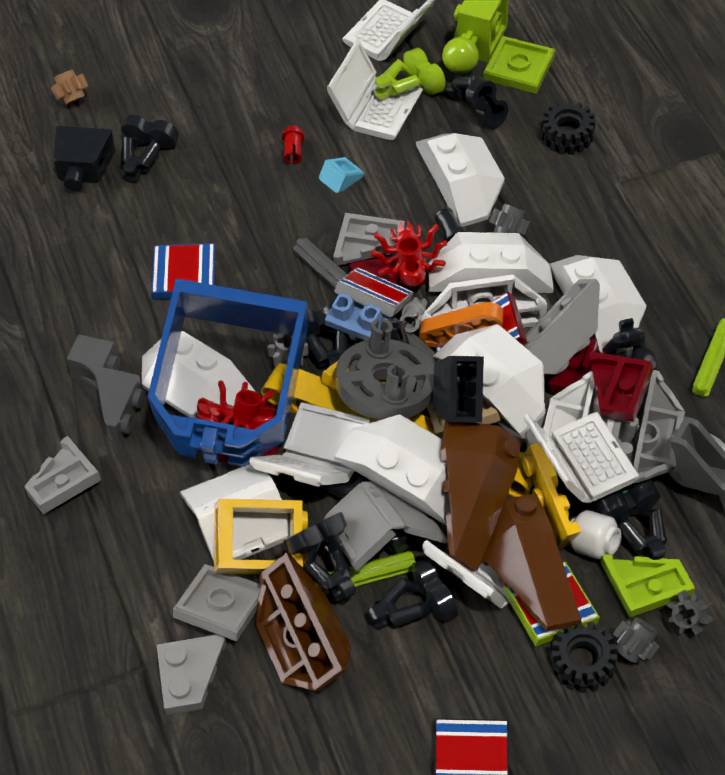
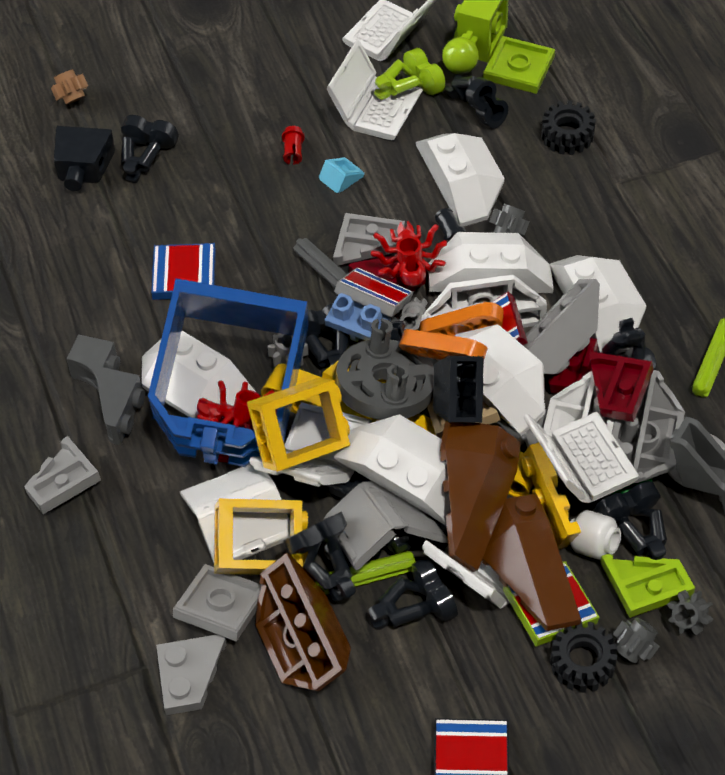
none -> yellow window [247,377,350,472]
none -> orange beam [399,329,488,360]

